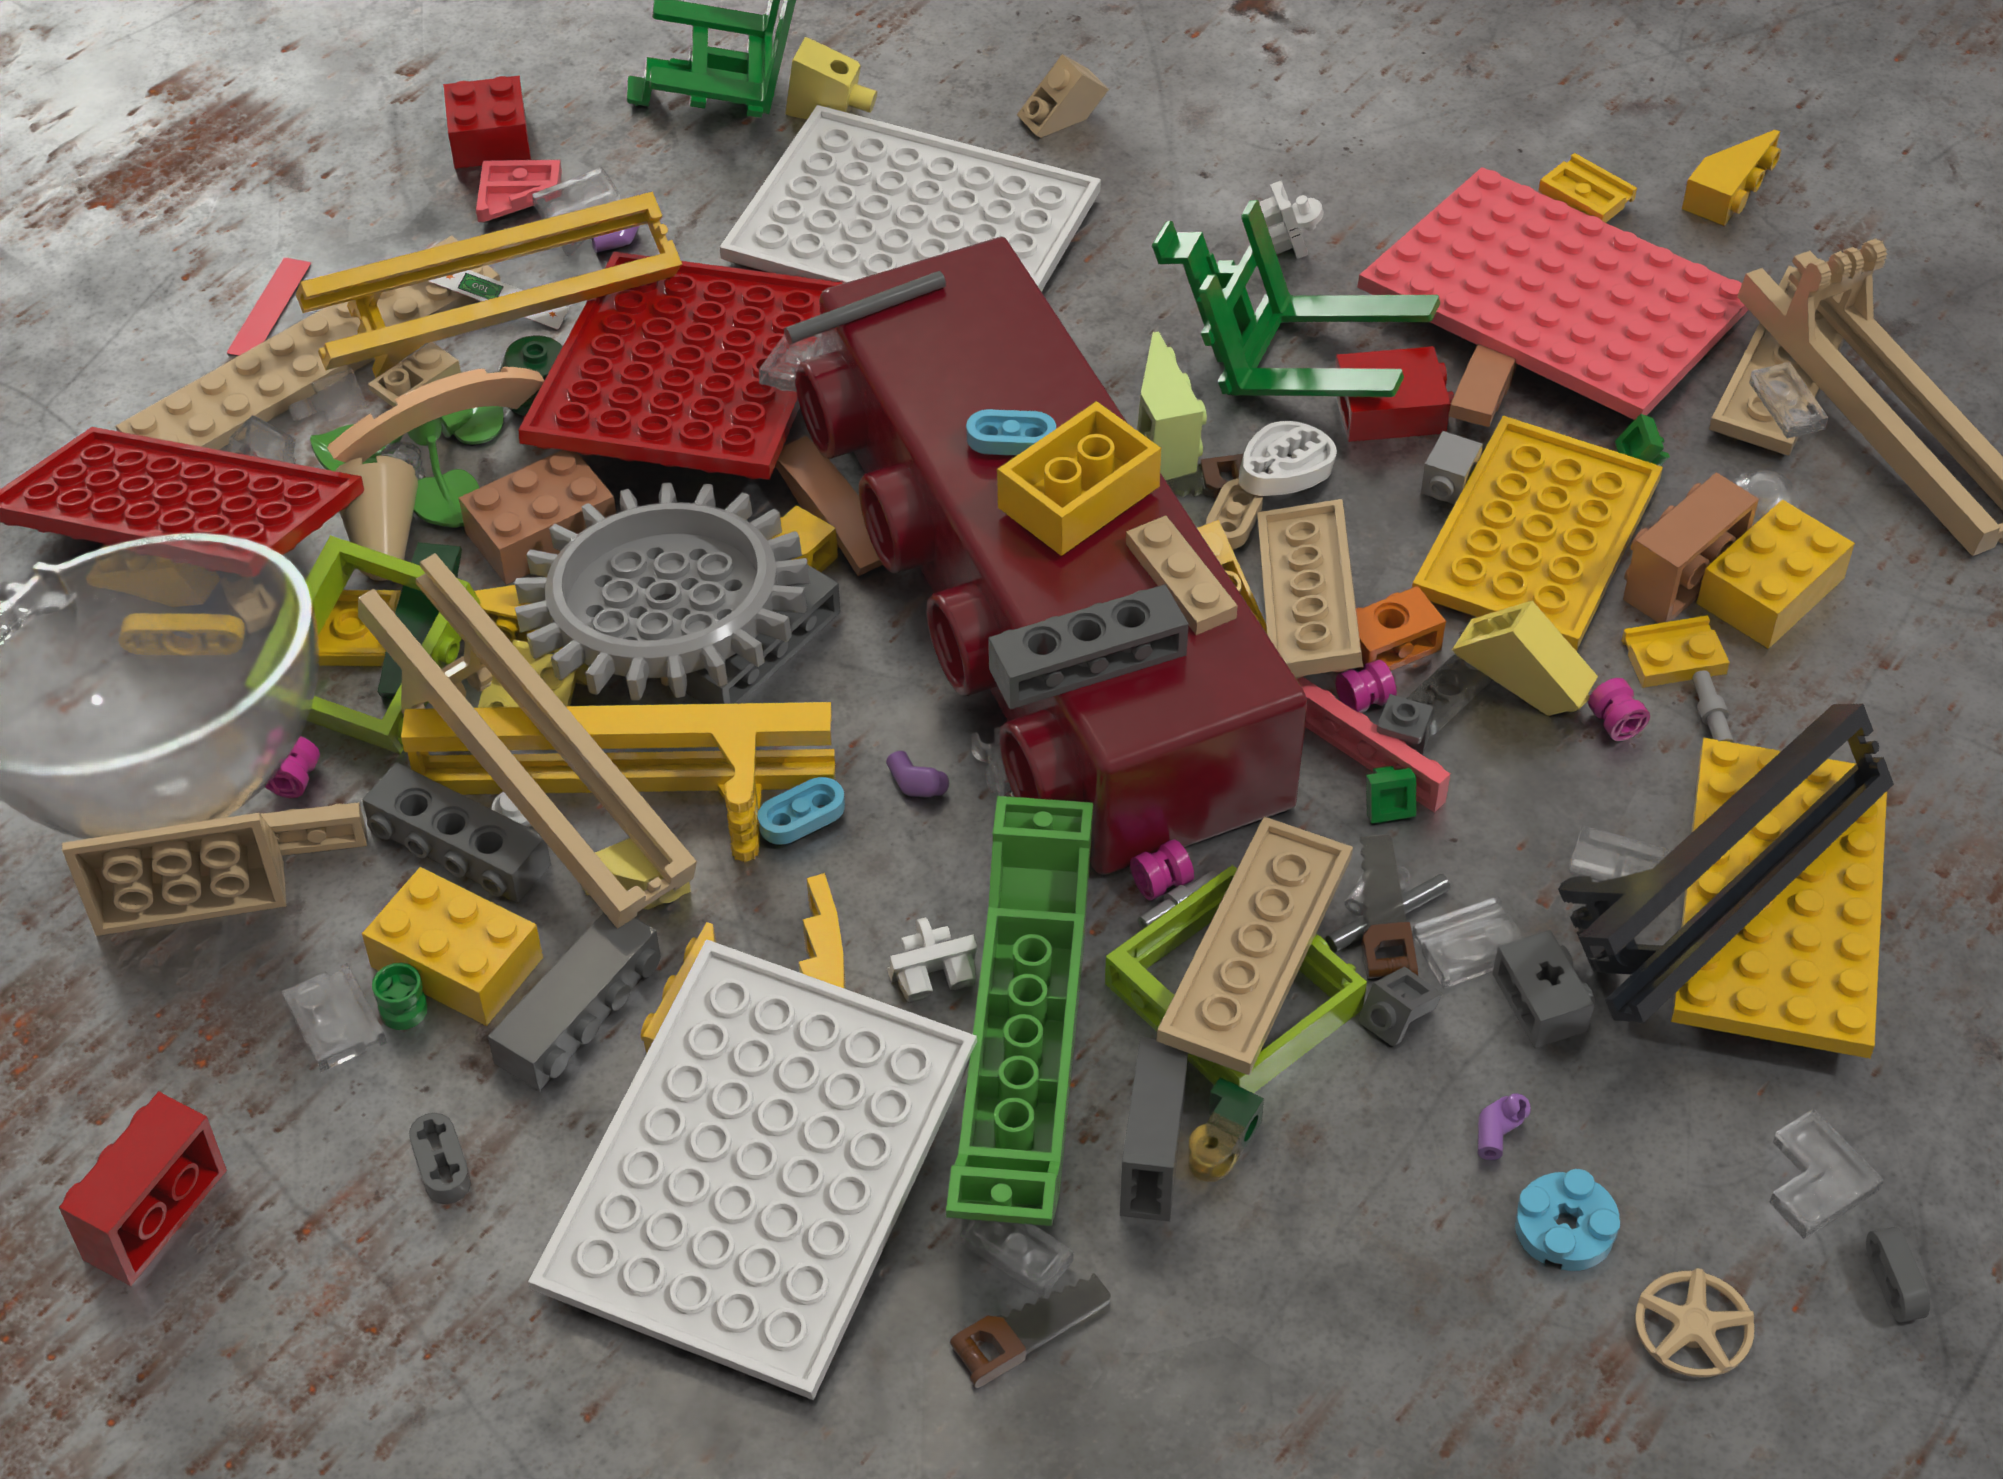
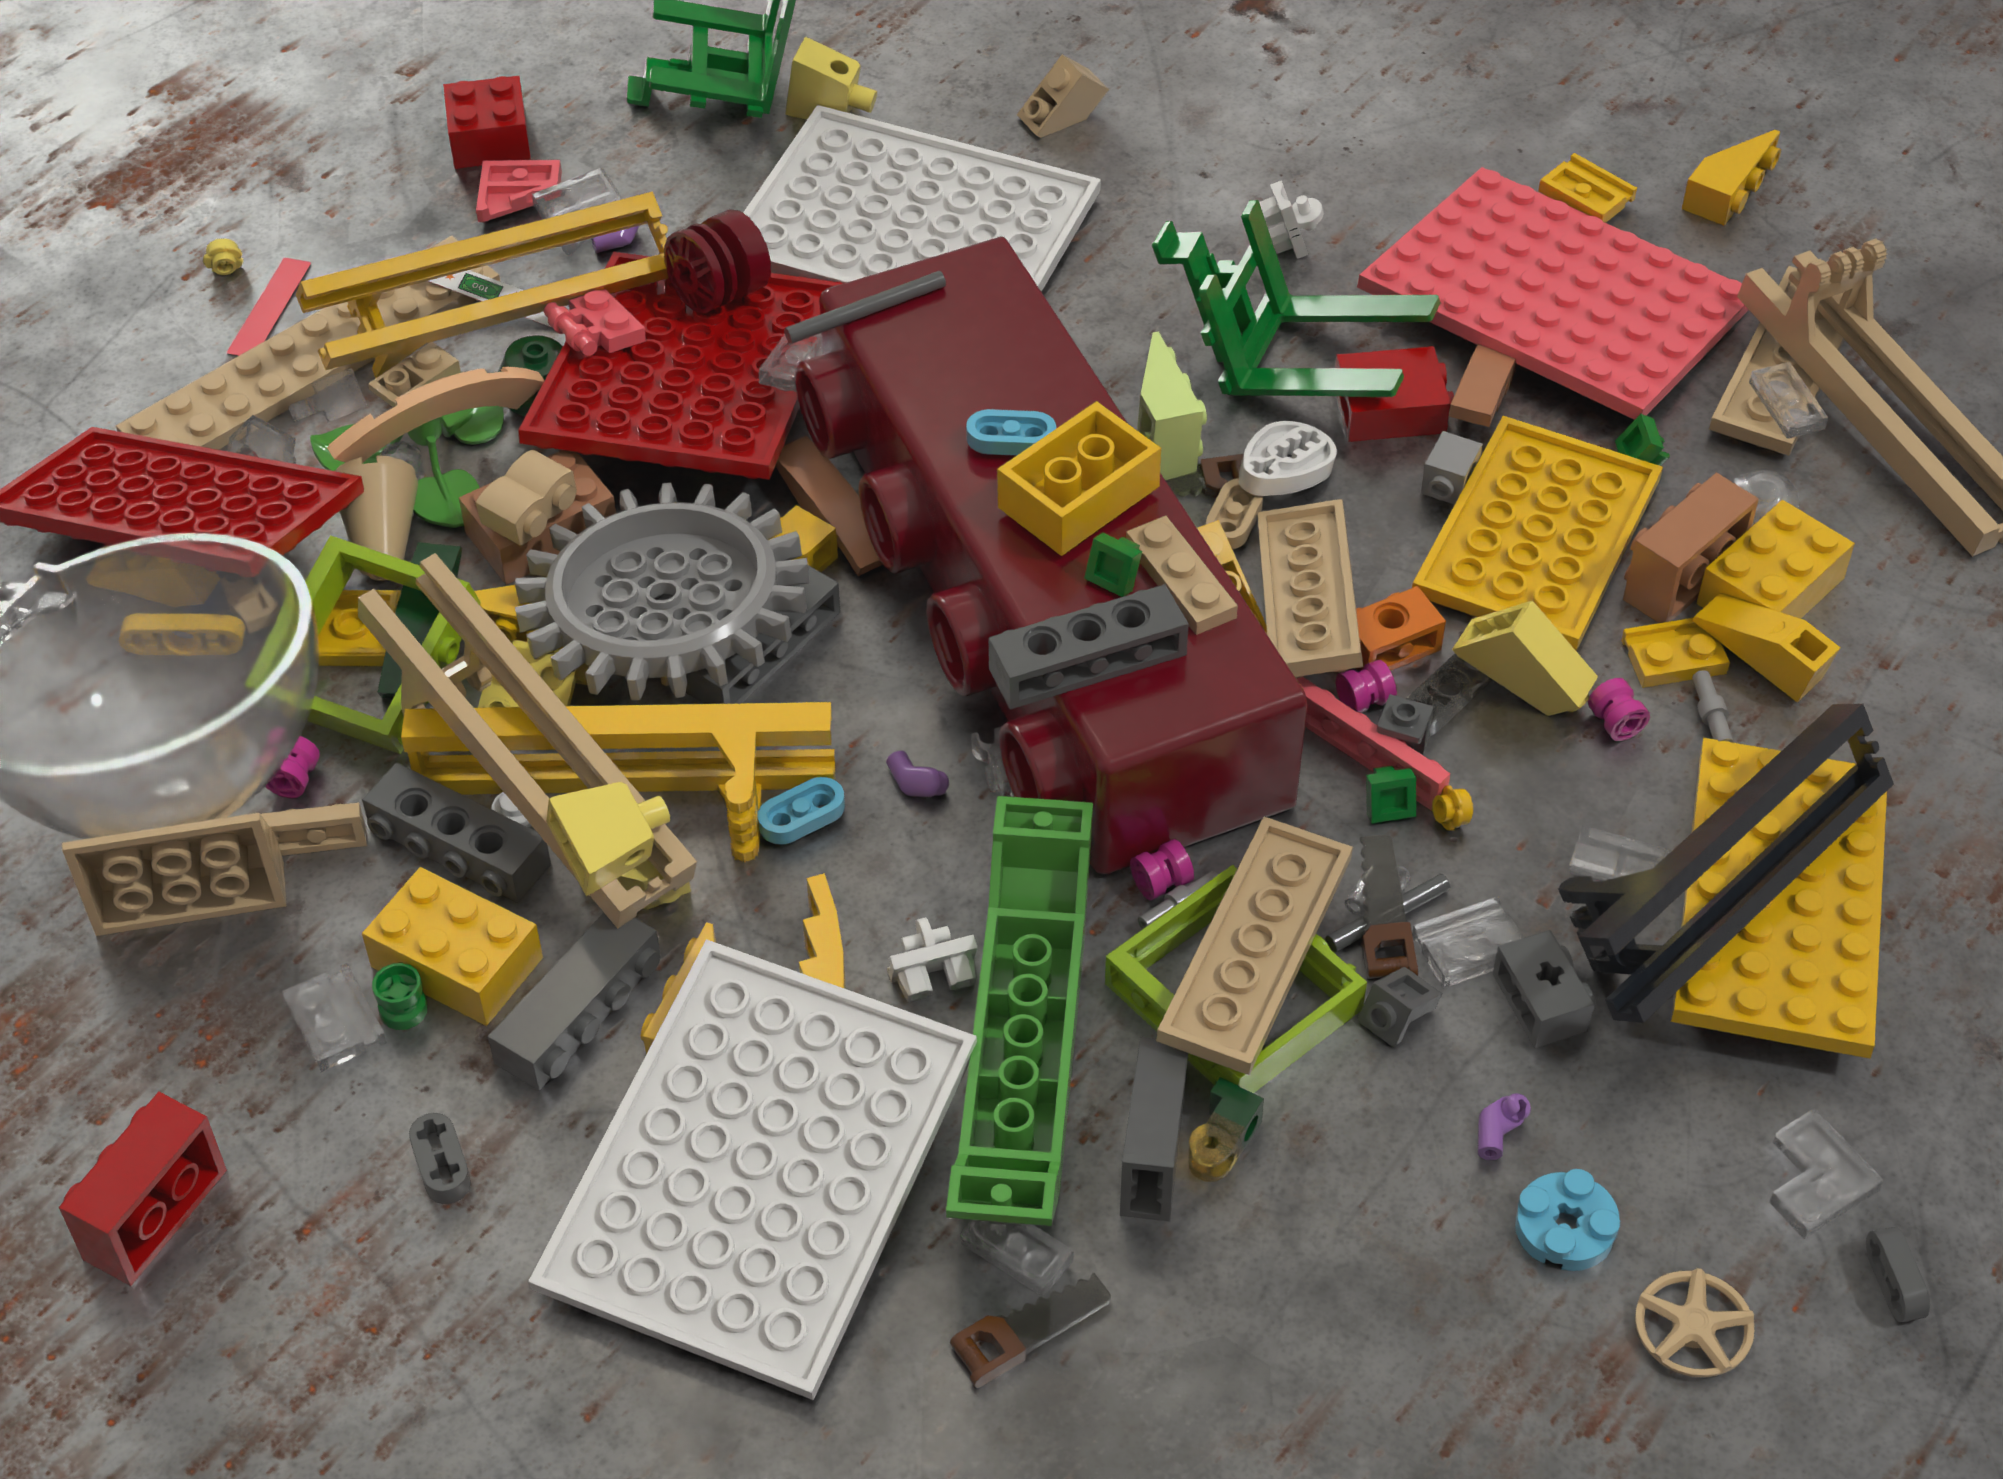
none -> light yellow plate [203,239,243,275]
none -> tan brick [476,450,577,545]
none -> coral plate [544,289,646,356]
none -> light yellow torso [546,782,670,896]
none -> dark red wheel [664,209,771,313]
none -> green tile [1084,533,1142,597]
none -> yellow plate [1432,785,1473,831]
none -> yellow slope [1692,593,1841,703]

